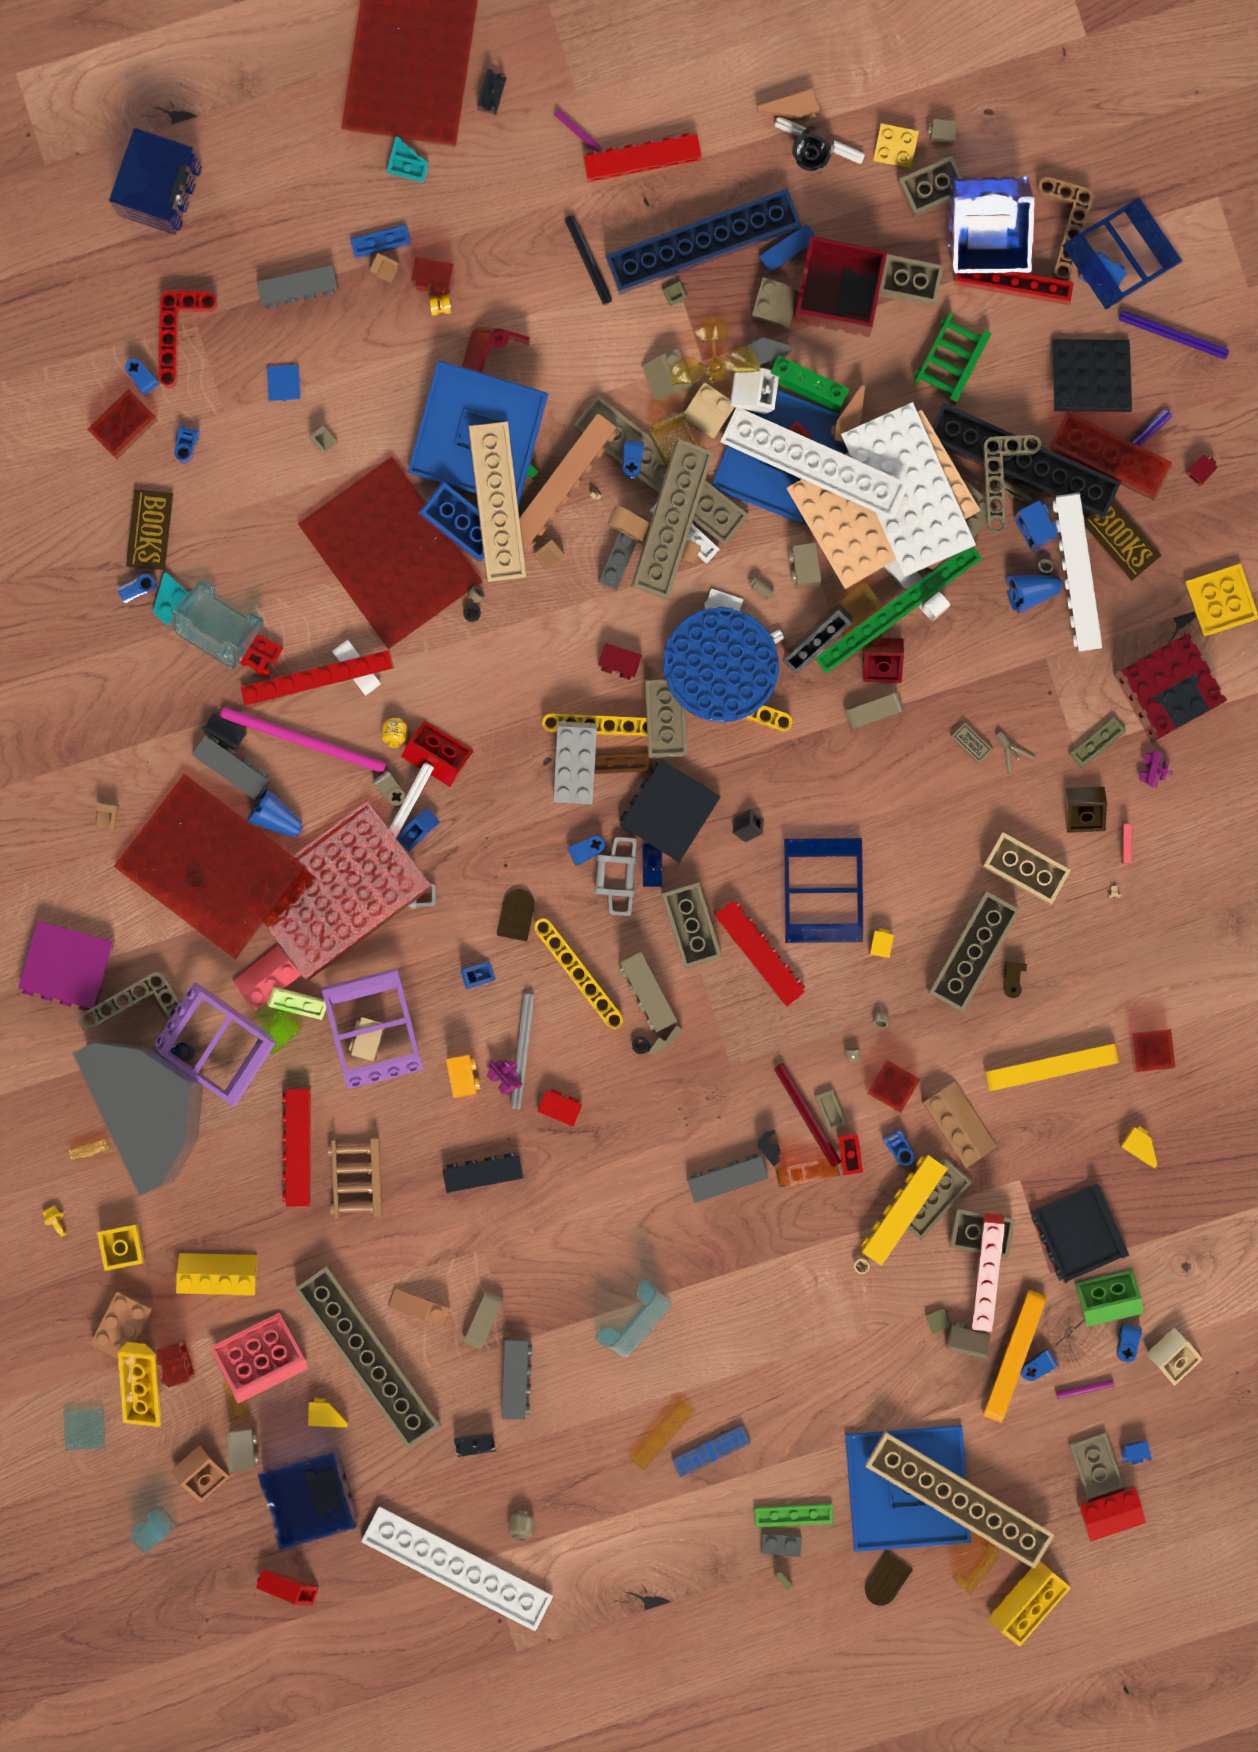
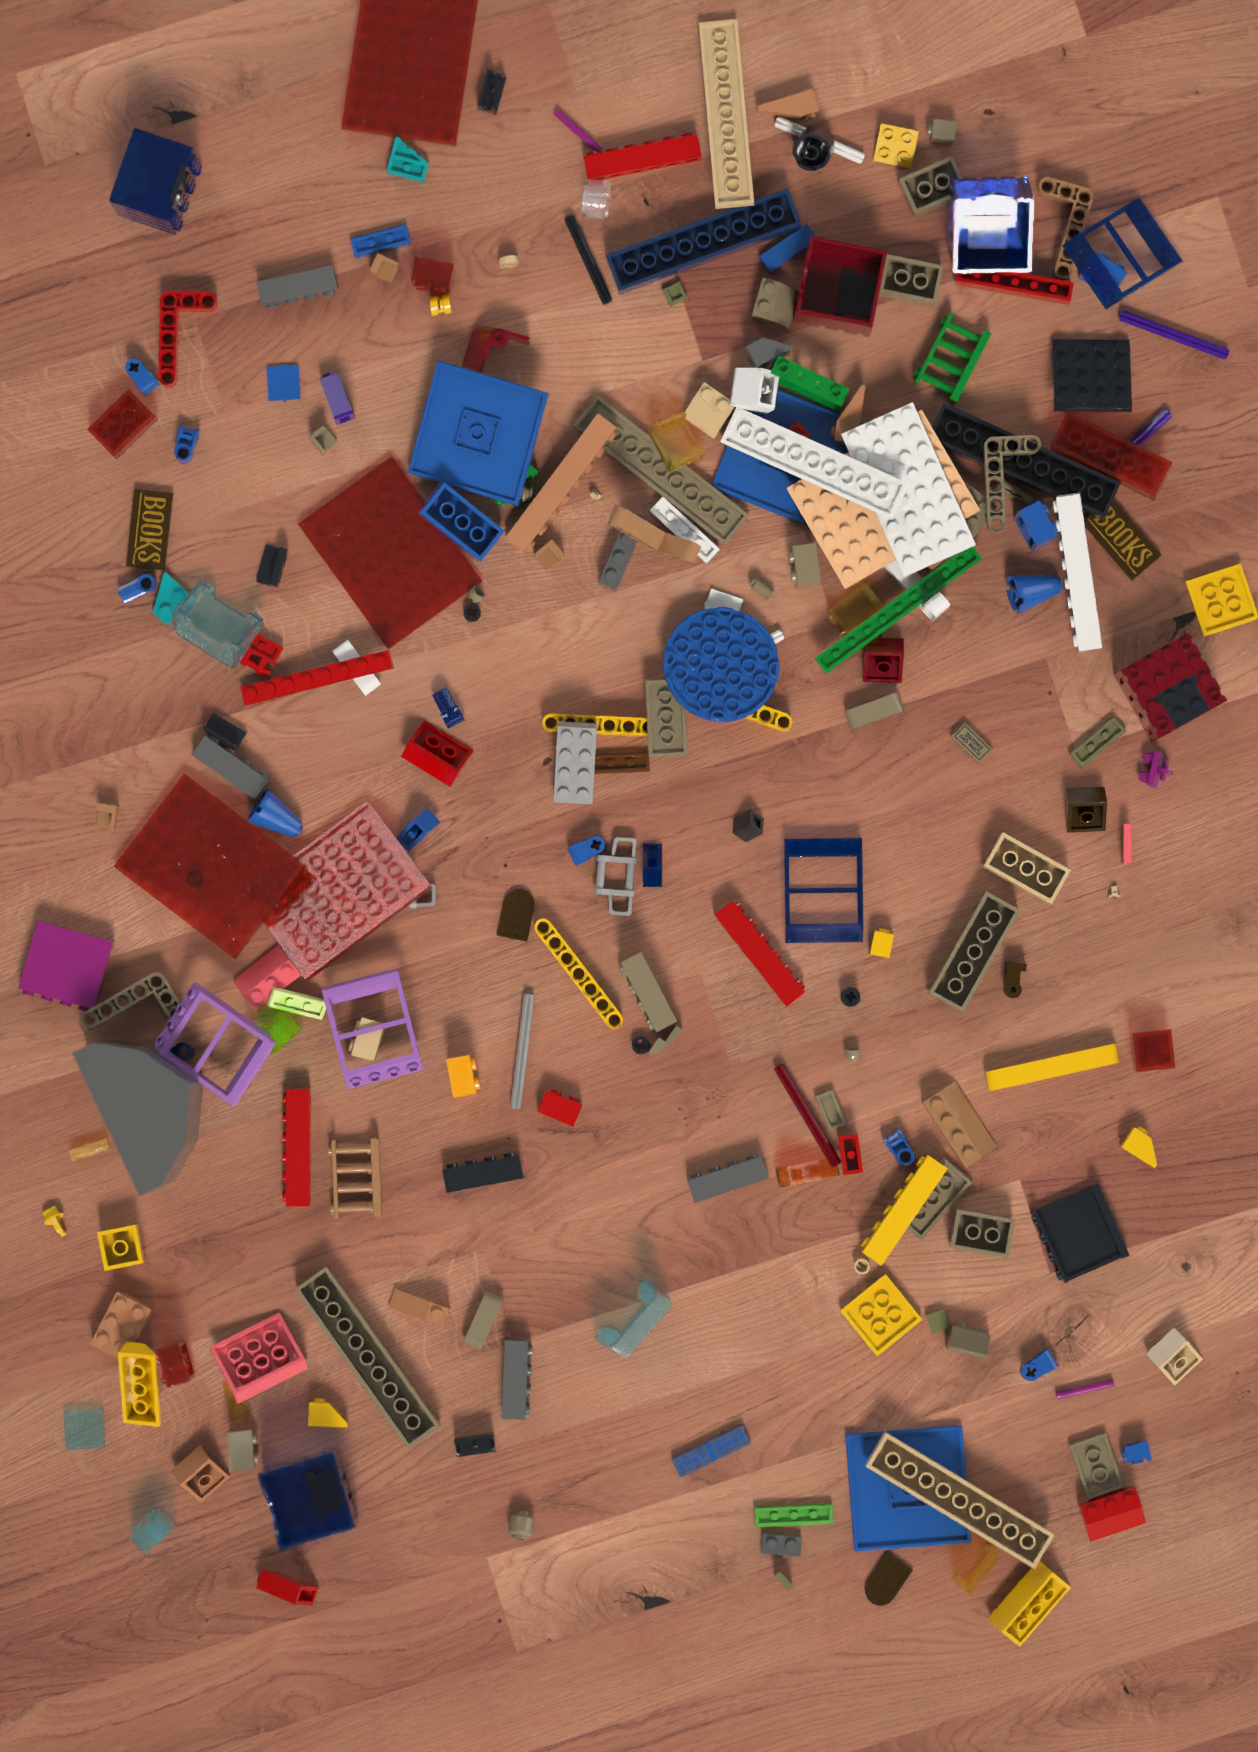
yellow slope [176,1253,257,1295] -> none
dark pink piece [220,707,387,773] -> none
white plate [361,1506,553,1631] -> none
dark tan piece [373,770,406,807] -> none
white axle [381,763,433,850] -> none
yellow head [382,718,407,748] -> none
blue slope [460,961,496,989] -> none
tan plate [468,422,526,582] -> none
magenta hips [487,1060,523,1095] -> none
dark red brick [598,643,642,680] -> none
black panel [619,759,721,863] -> none
blue piece [623,440,644,479] -> none
clear yellow plate [629,1398,695,1471] -> none
dark tan plate [631,439,714,600] -> none
dark tan slope [642,349,692,402] -> none
dark tan brick [662,882,722,969] -> none
clear yellow plant [671,317,760,385] -> none
black hand [757,1130,782,1167] -> none
black brick [783,603,853,674] -> none
clear red brick [866,1060,921,1113] -> none
dark tan hinge [873,1012,889,1028] -> none
brick [972,1213,1004,1331] -> none
light orange beam [983,1289,1047,1423] -> none
dark tan plant [996,731,1036,773] -> none
dark tan hinge [1037,559,1054,575] -> none
bright green slope [1075,1270,1143,1327] -> none
blue piece [1117,1323,1142,1362] -> none
dark red brick [1186,454,1218,487] -> none
none -> black panel [256,545,289,588]
none -> dark purple slope [320,372,355,425]
none -> clear blue piece [432,687,465,729]
none -> tan tile [499,255,519,268]
none -> dark tan bush [523,485,533,503]
none -> clear brick [581,179,611,220]
none -> tan plate [699,19,754,209]
none -> yellow plate [840,1274,922,1356]
none -> black wheel [841,987,860,1007]

